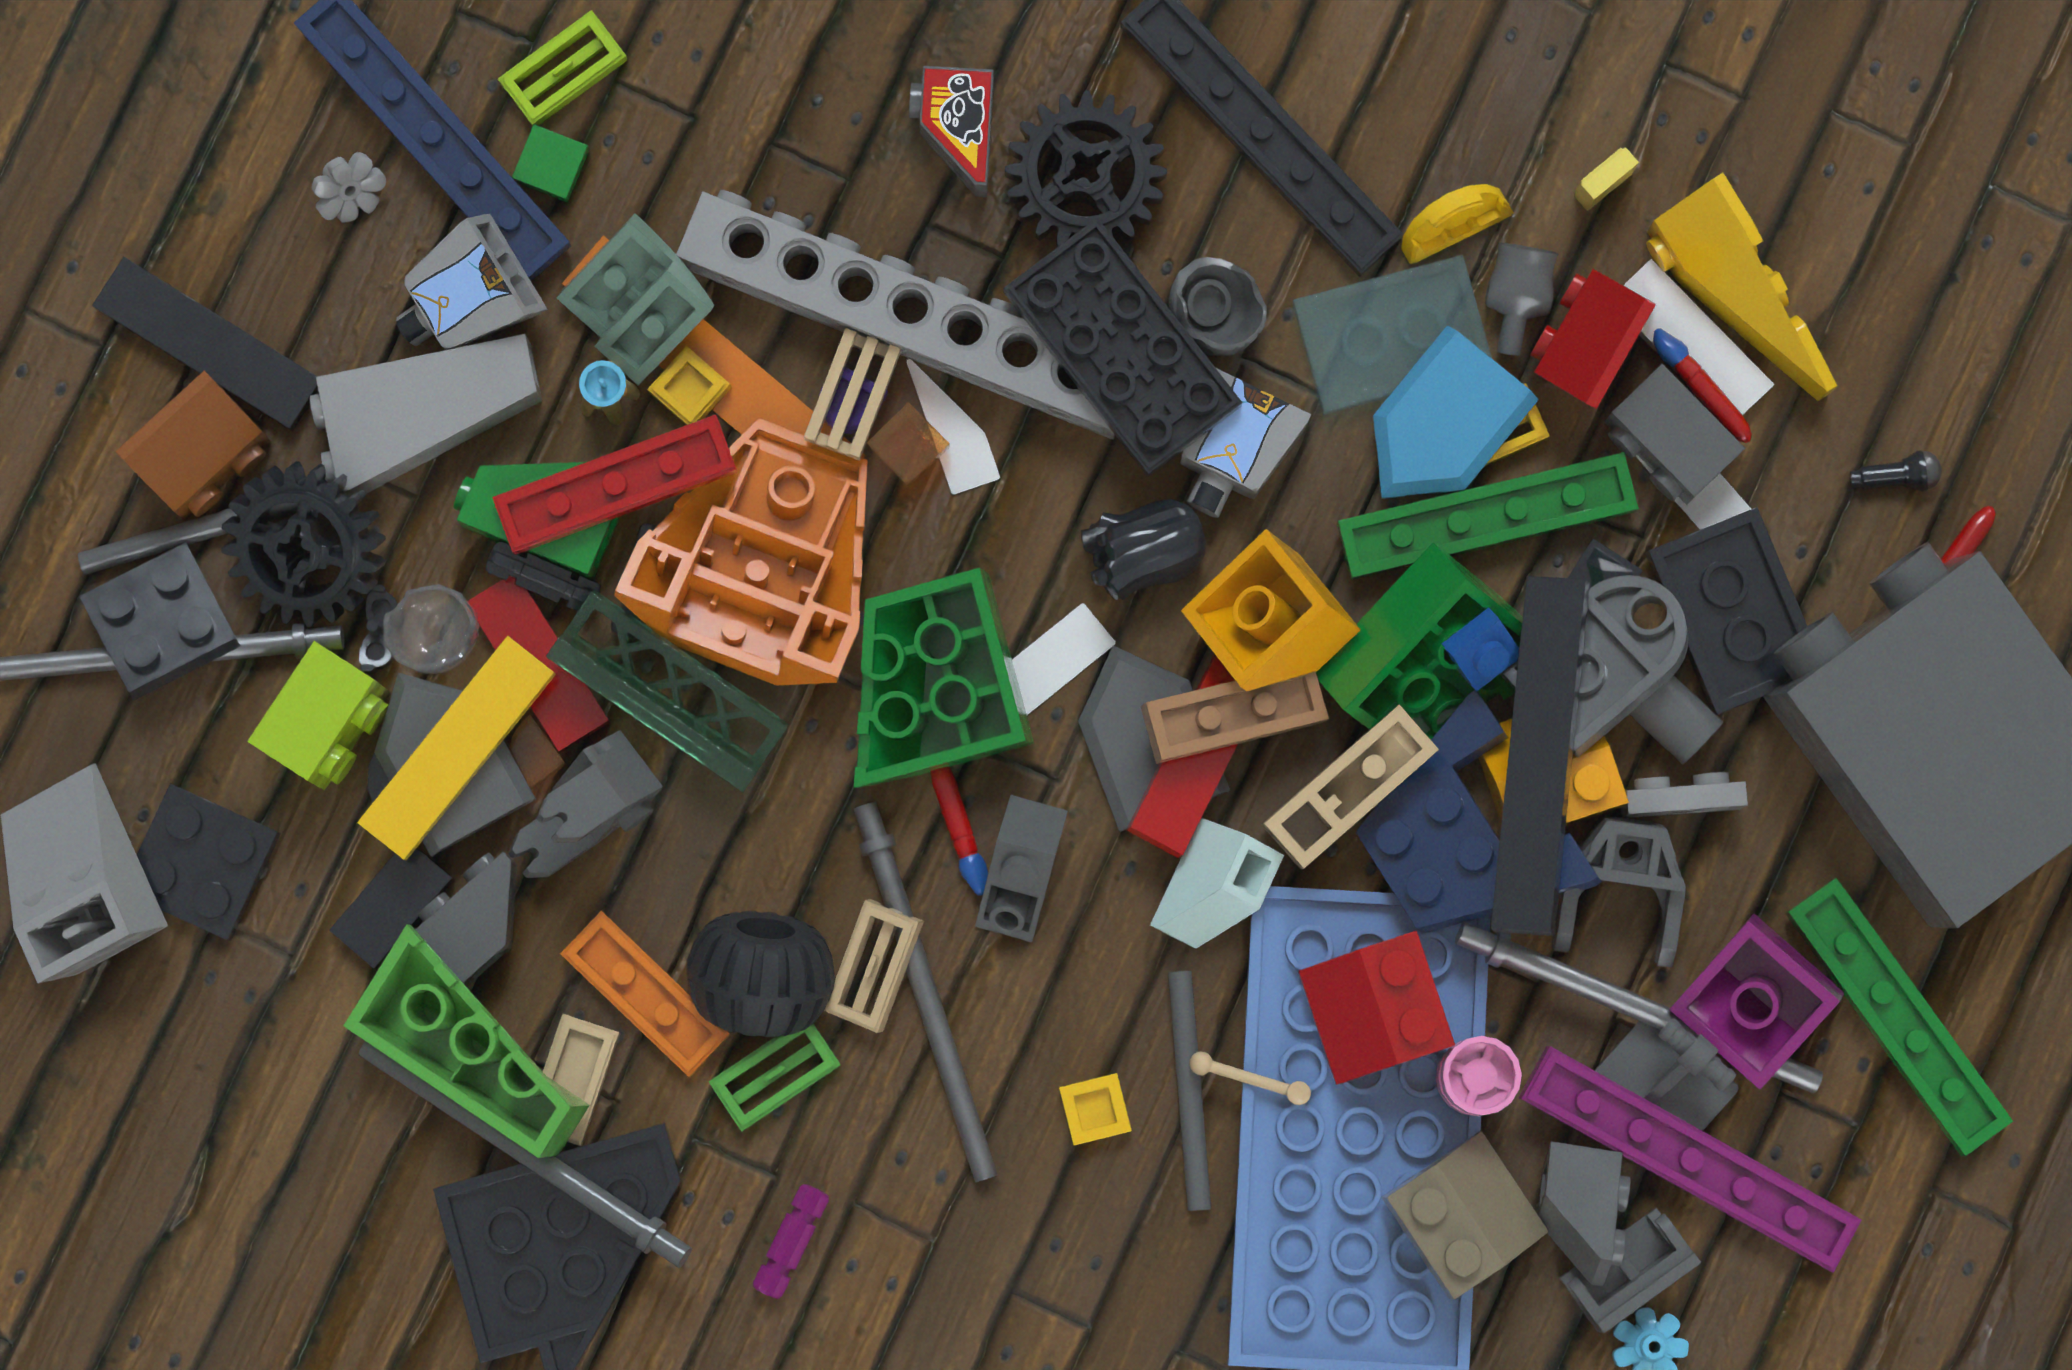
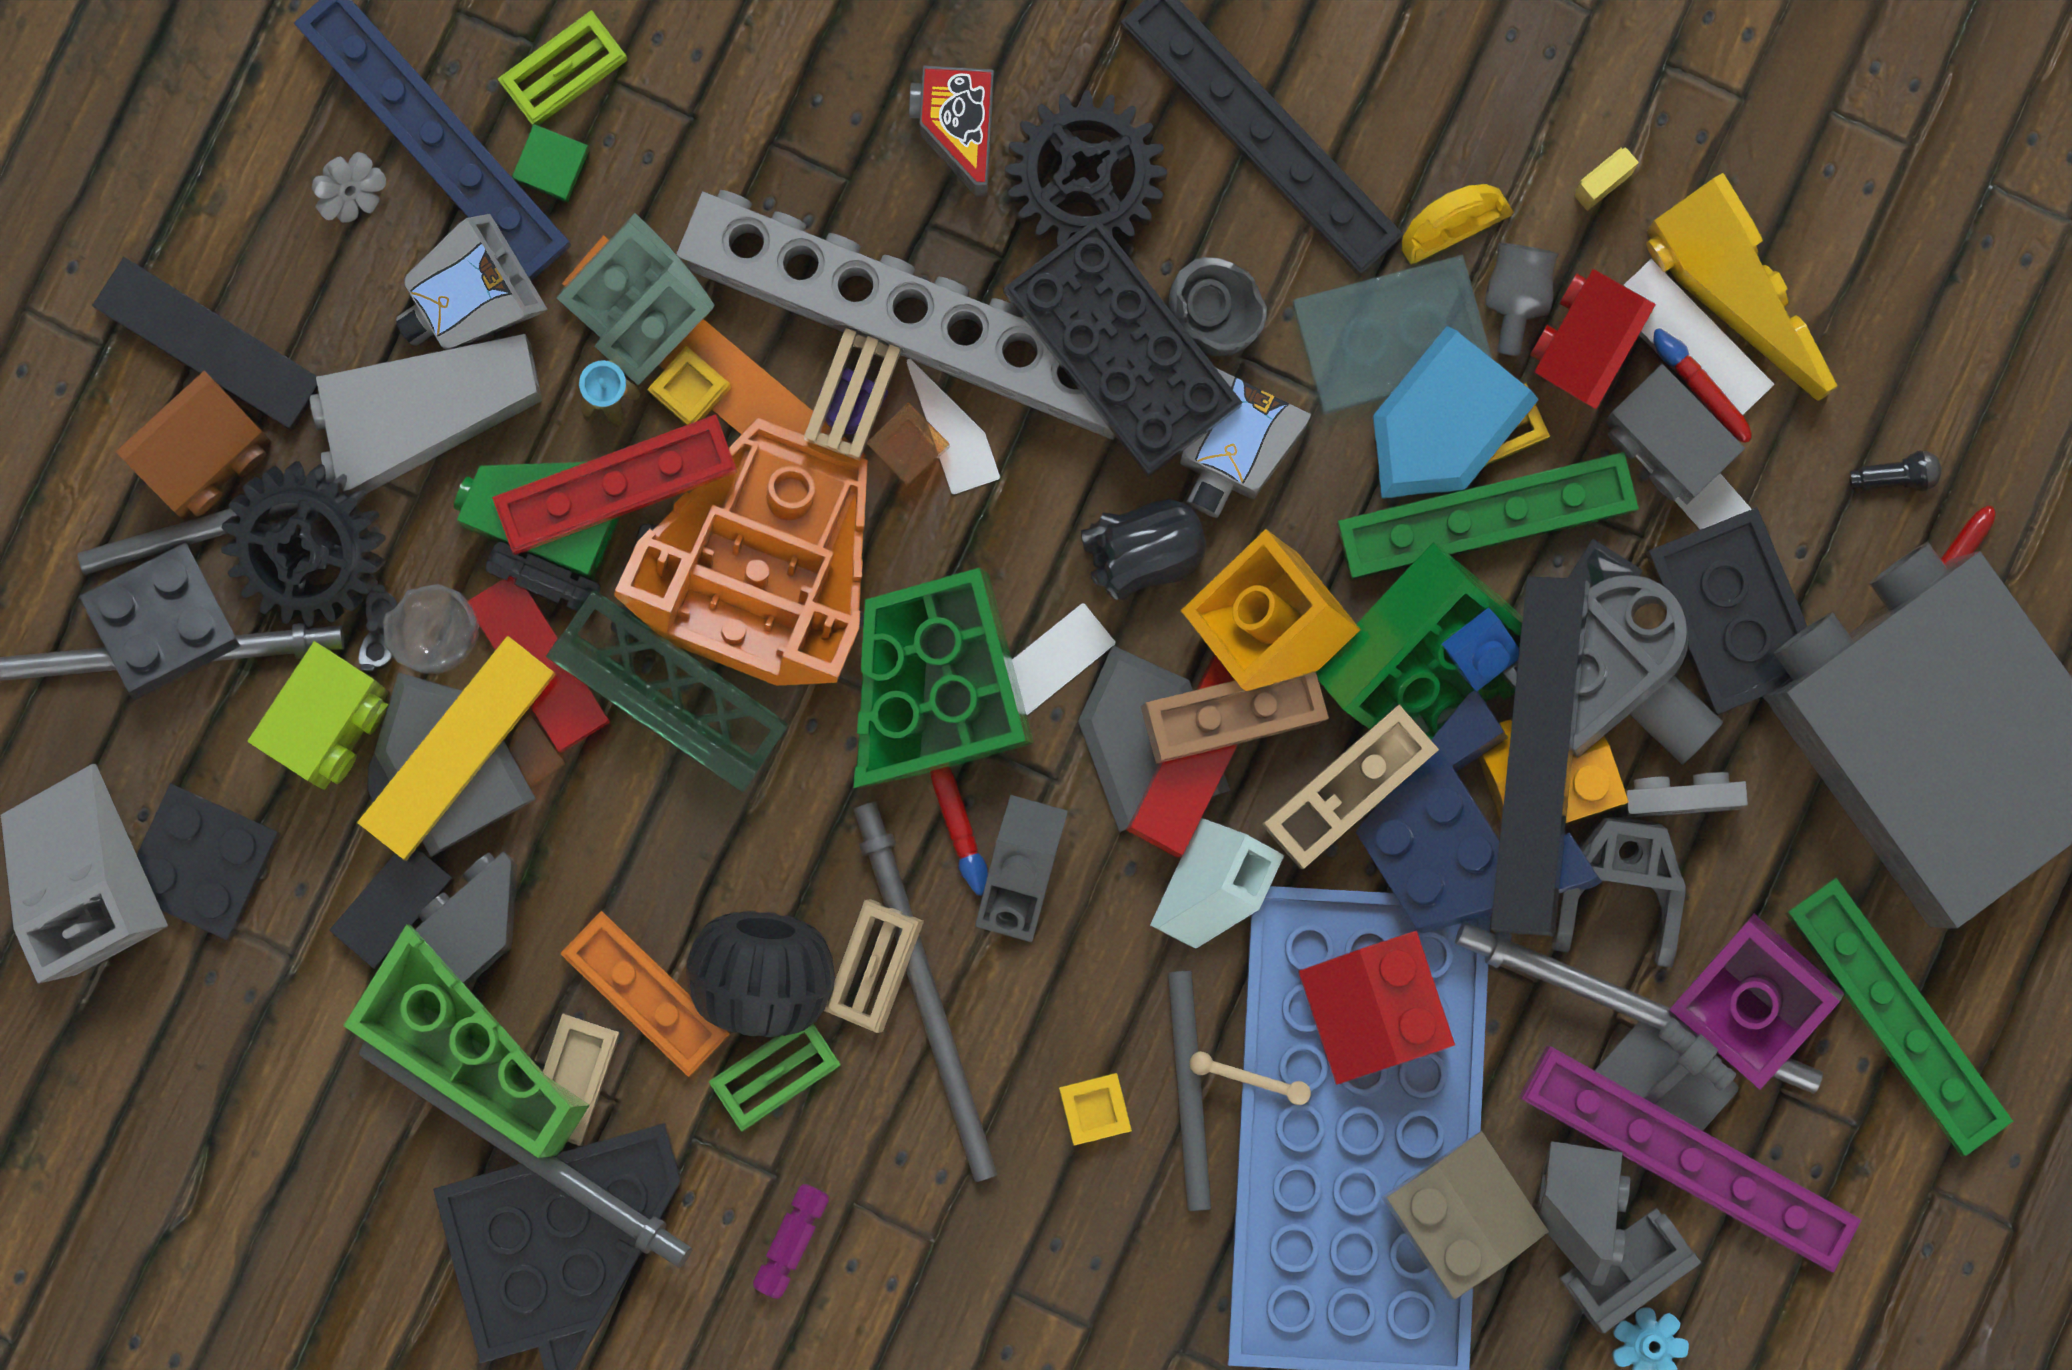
dark grey piece [508,730,663,878] -> none
bright pink wheel [1436,1036,1522,1117] -> none

